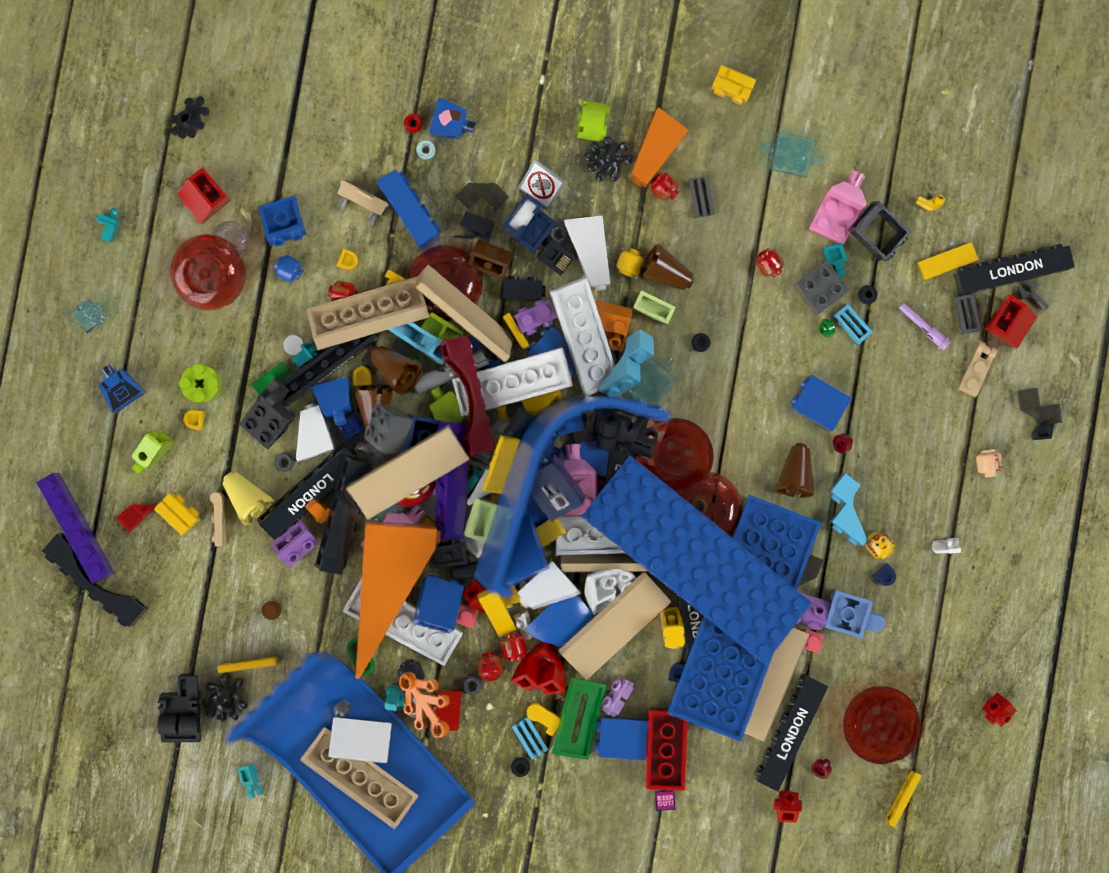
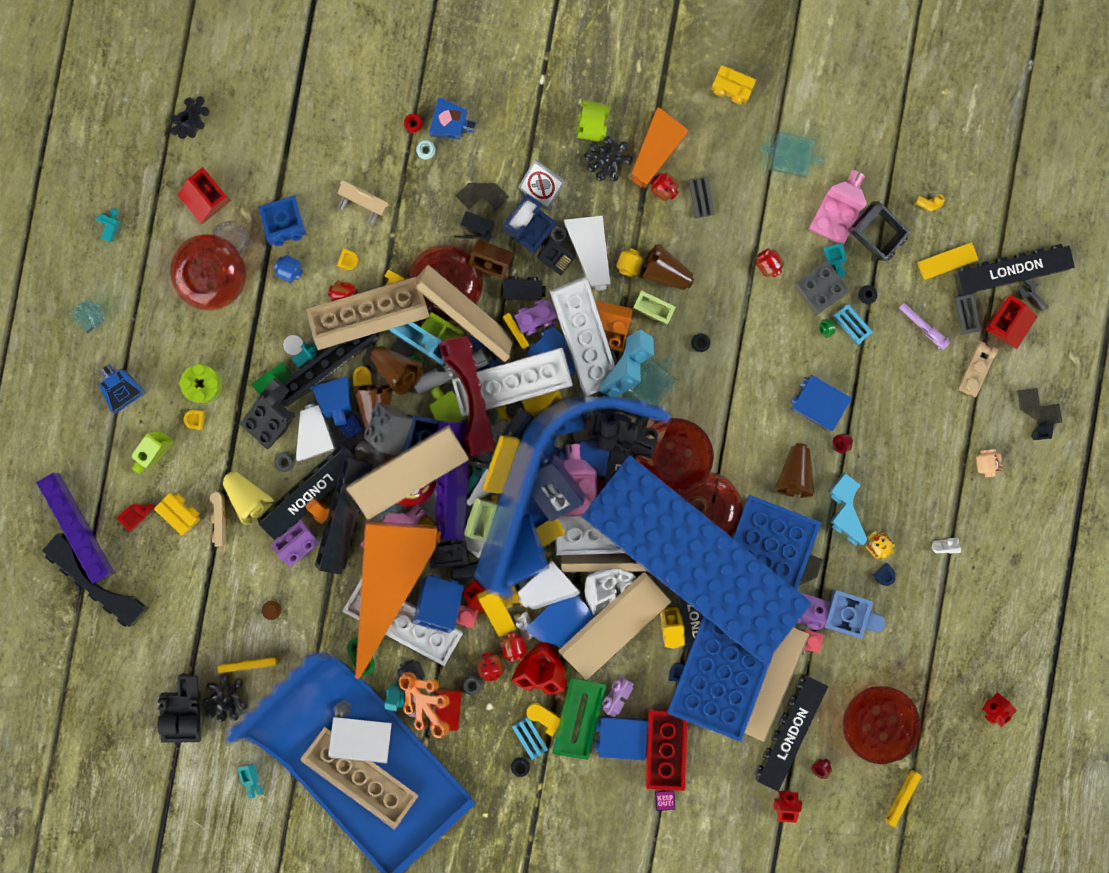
blue brick [376,169,442,251] -> none

